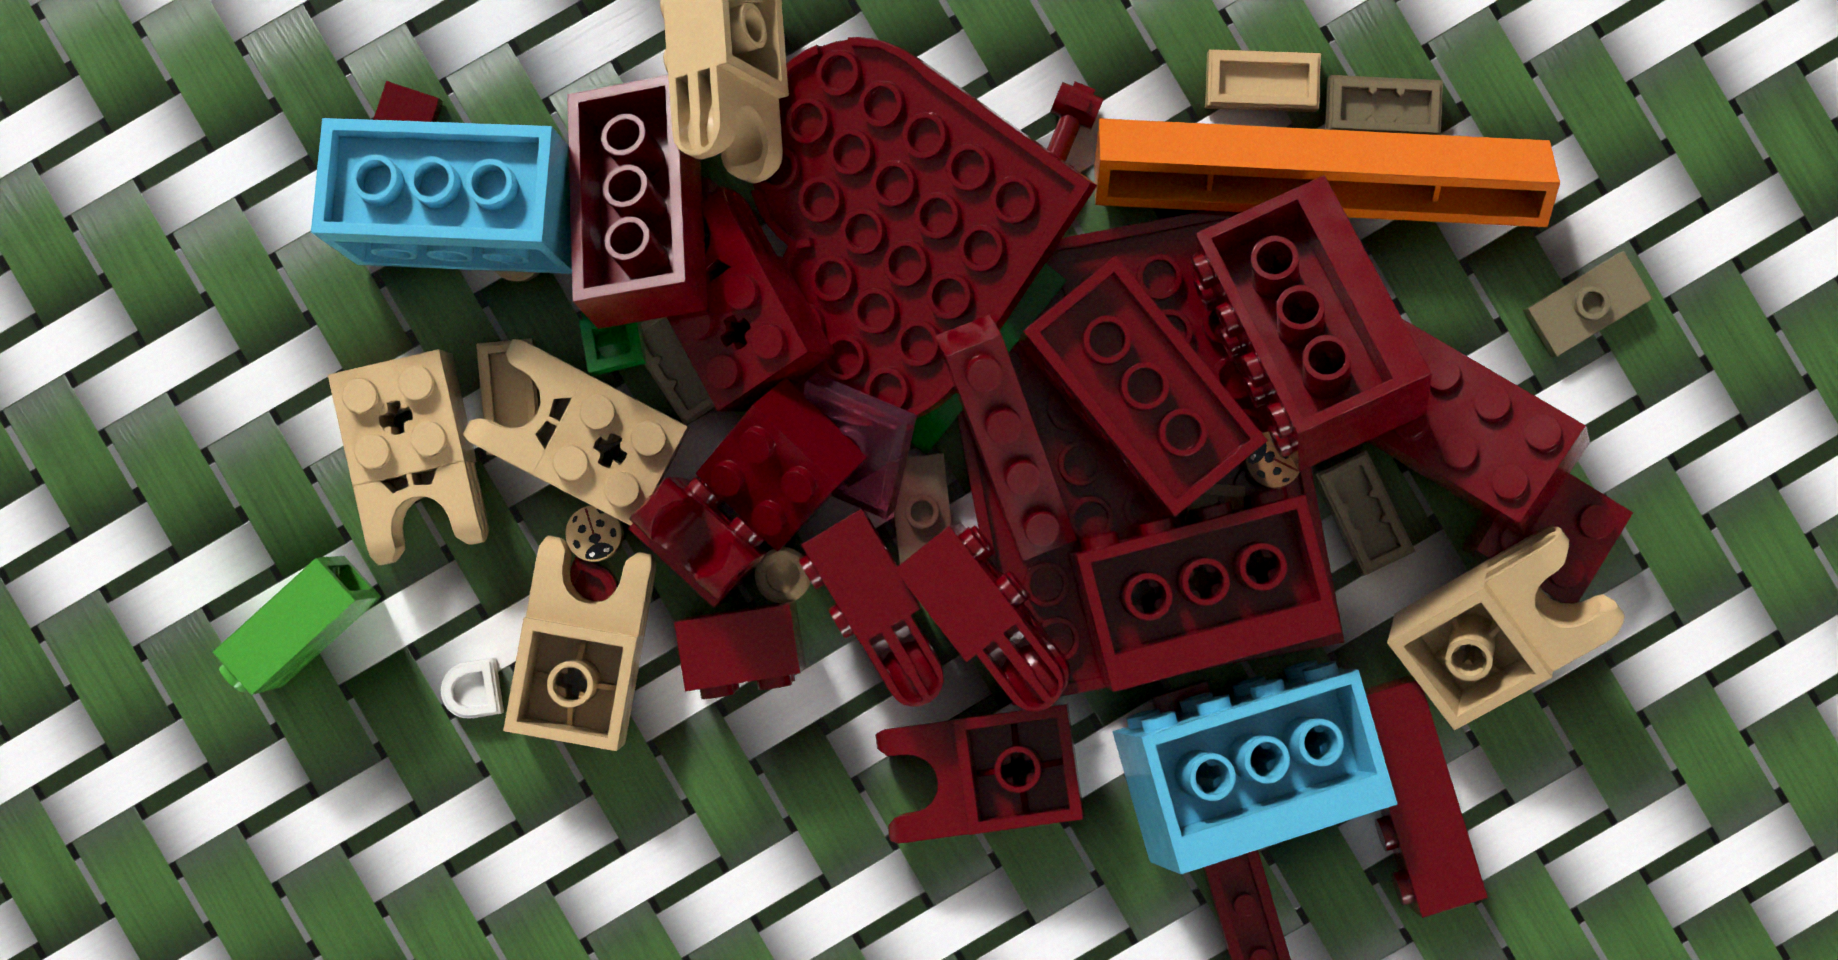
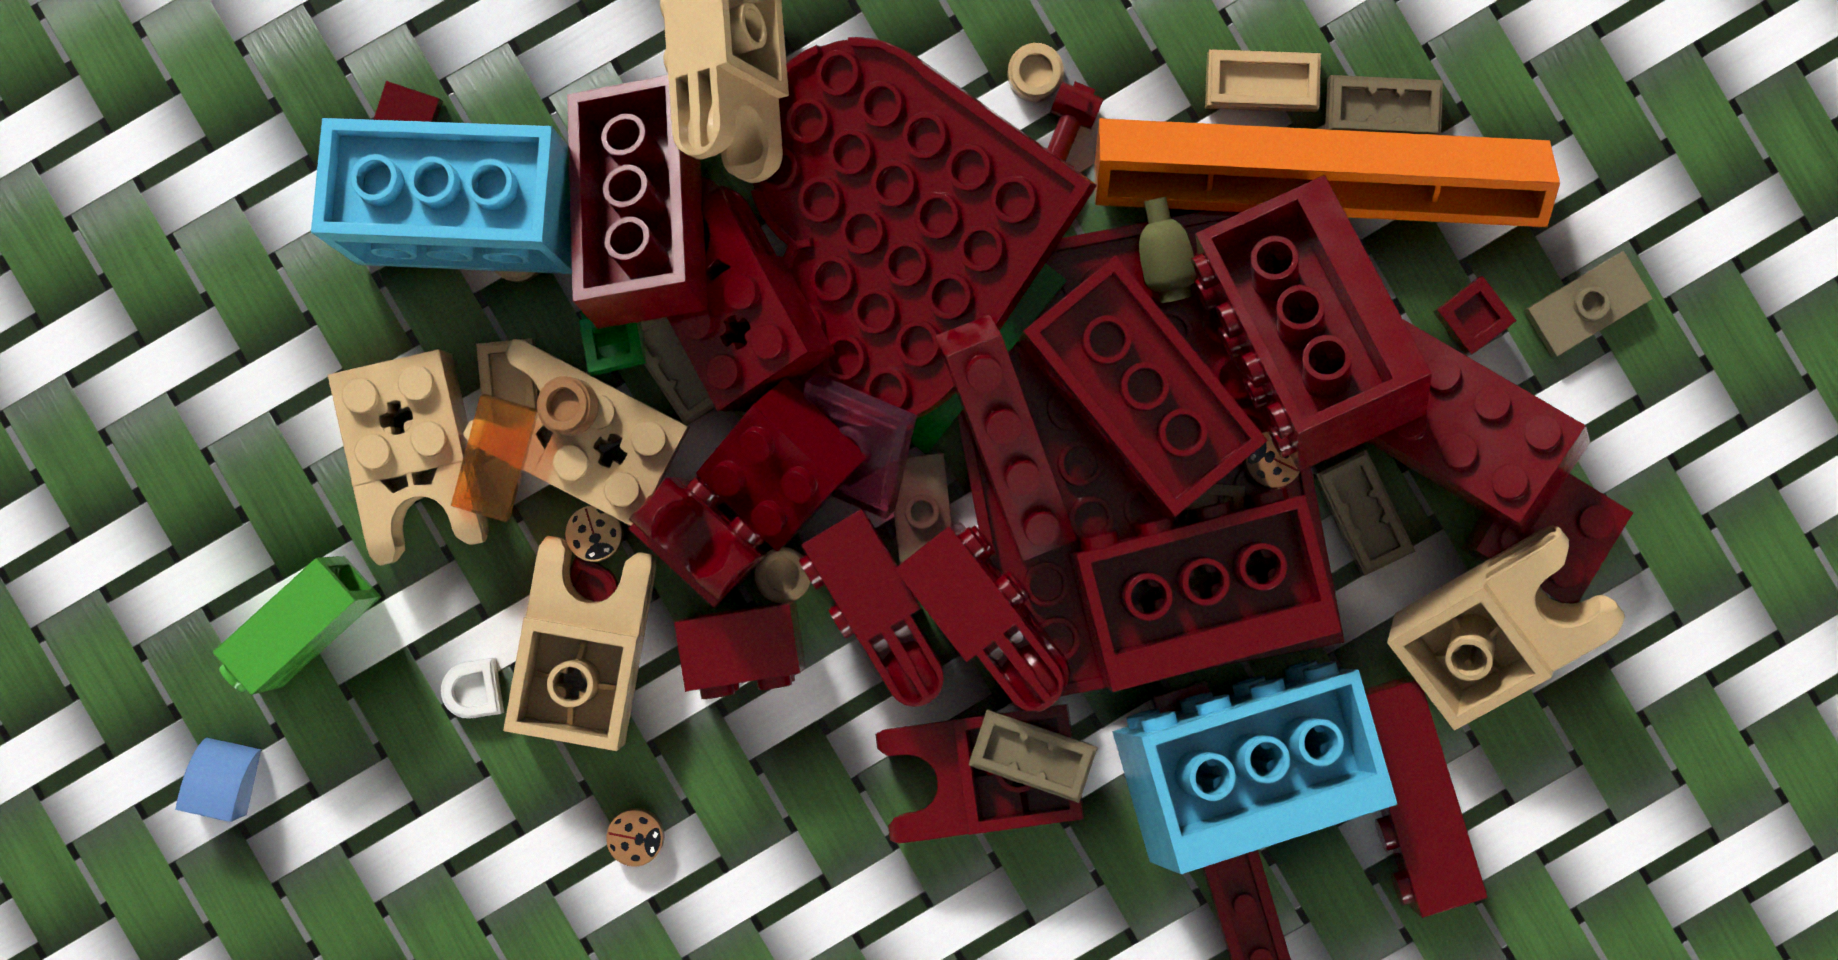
none -> medium blue brick [175,738,261,822]
none -> clear orange tile [451,394,538,522]
none -> medium nougat tile [537,376,598,435]
none -> medium nougat tile [606,808,665,867]
none -> dark tan plate [969,709,1098,803]
none -> tan tile [1007,43,1064,102]
none -> olive plant [1139,197,1197,303]
none -> dark red tile [1433,276,1517,356]

